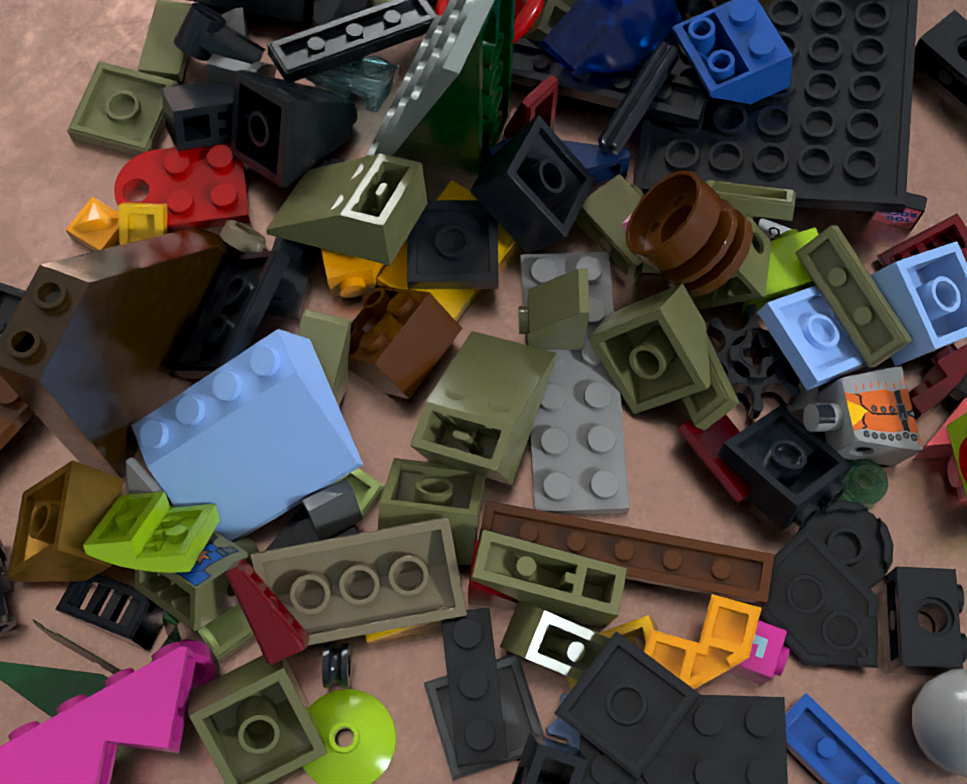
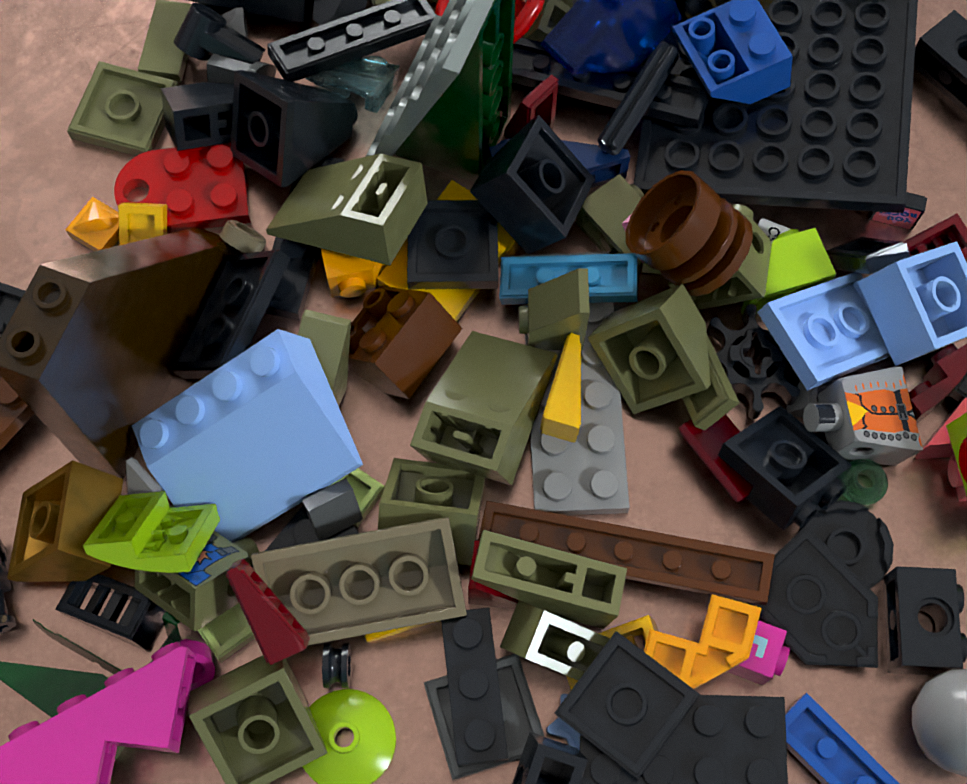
olive tile [706,180,796,221] -> none
olive tile [795,225,914,368] -> none
none -> dark azure tile [499,253,638,305]
none -> yellow slope [540,333,581,442]
none -> black tile [826,237,910,275]

